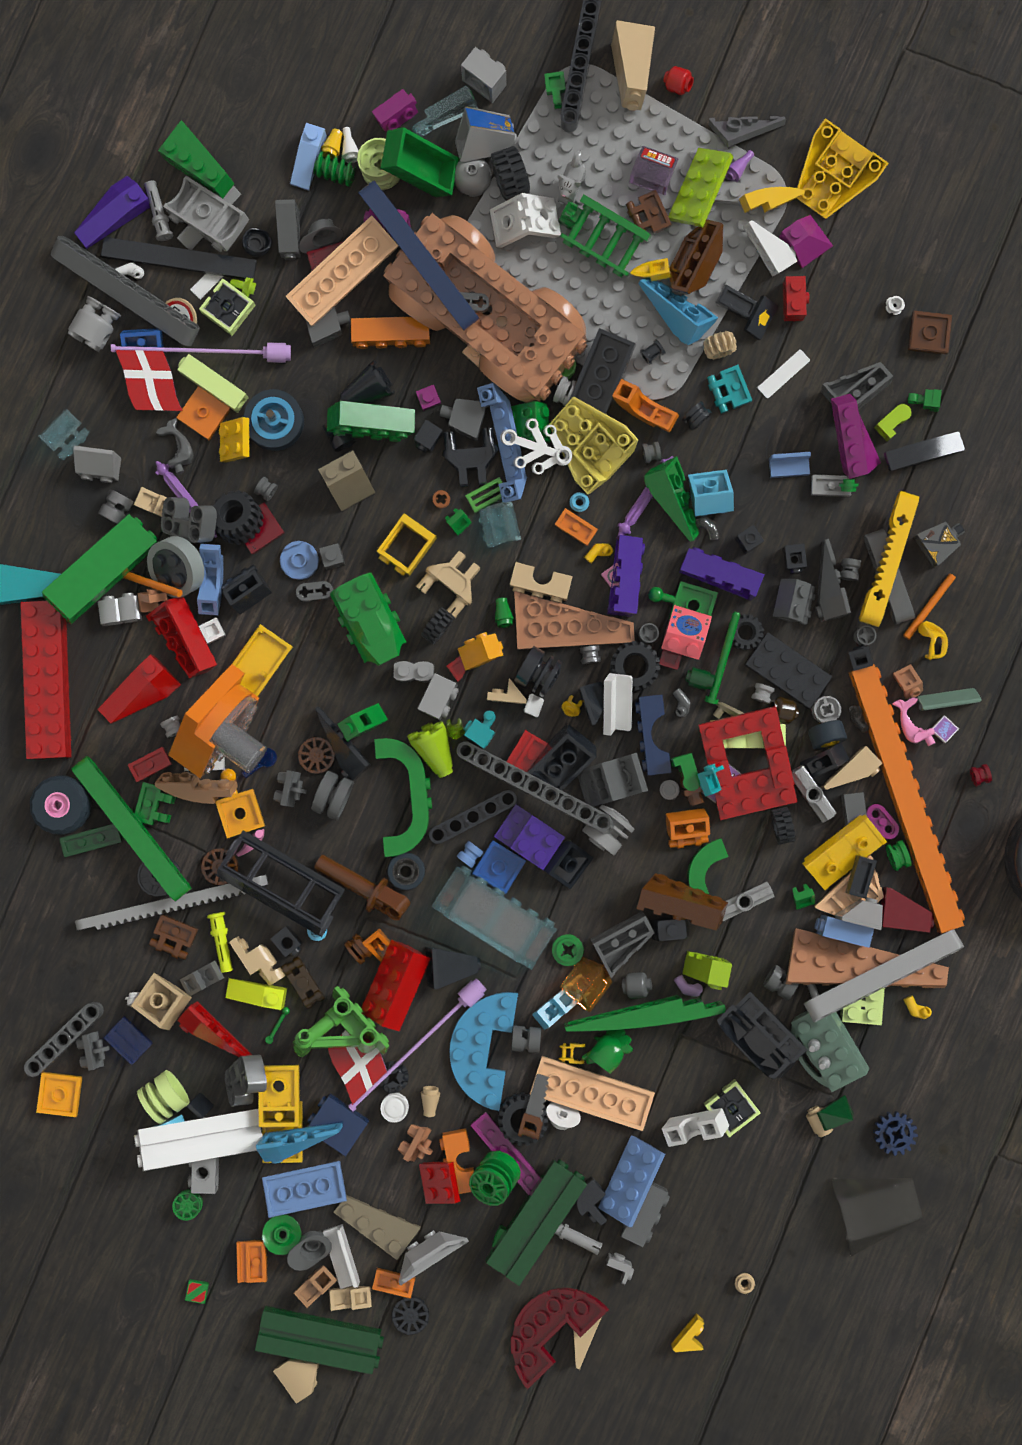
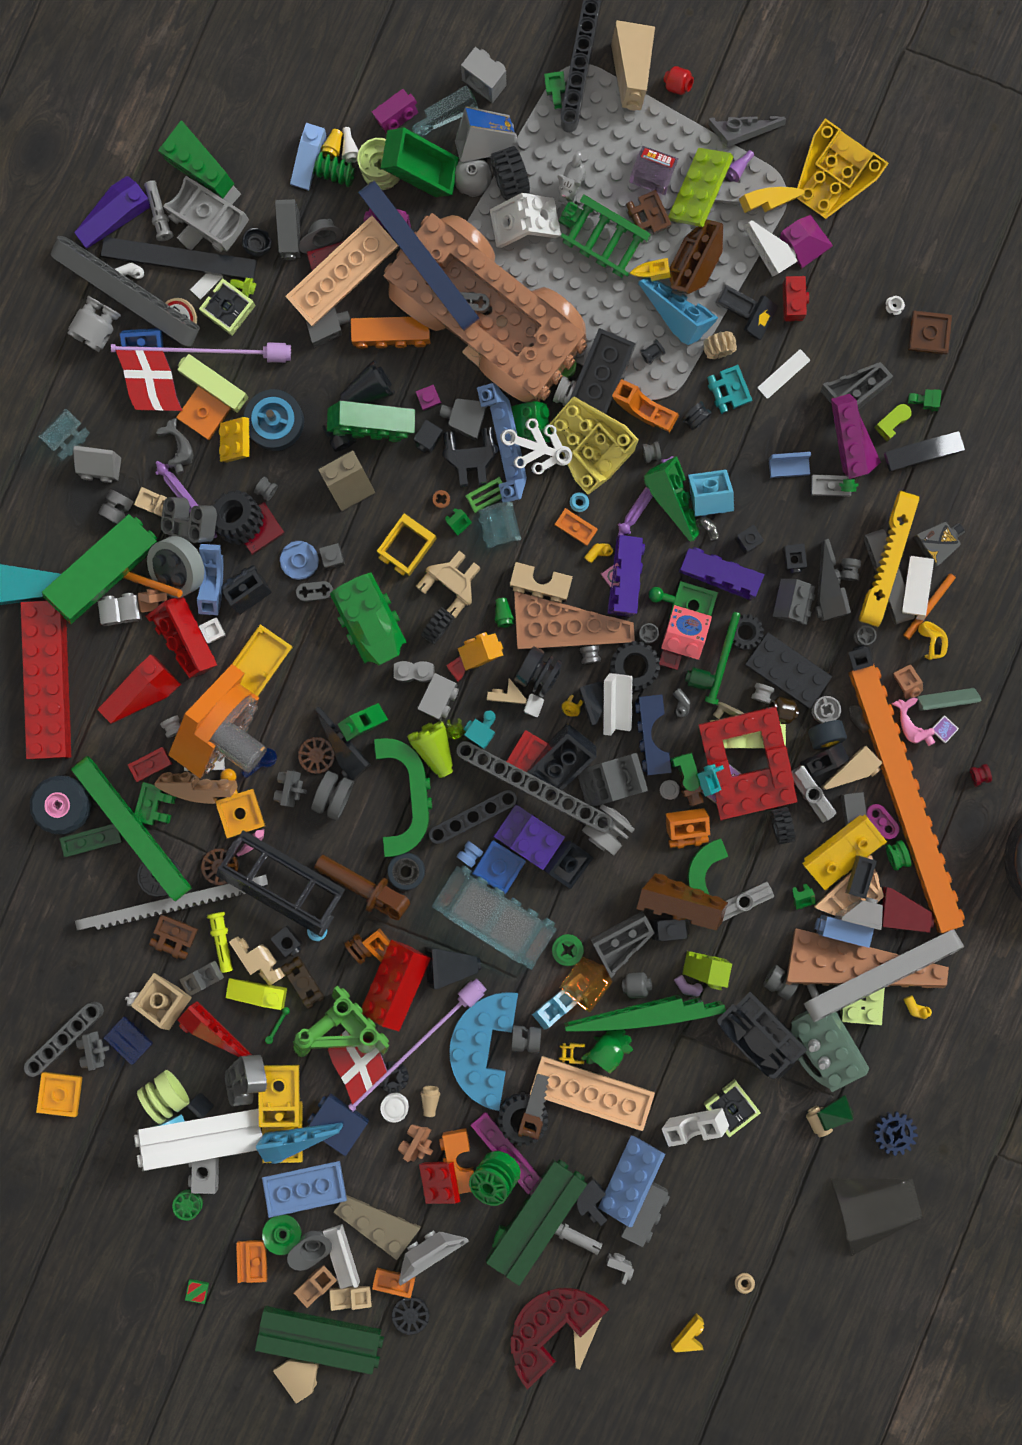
white piece [546,1102,581,1130] -> none
none -> white panel [902,556,934,620]

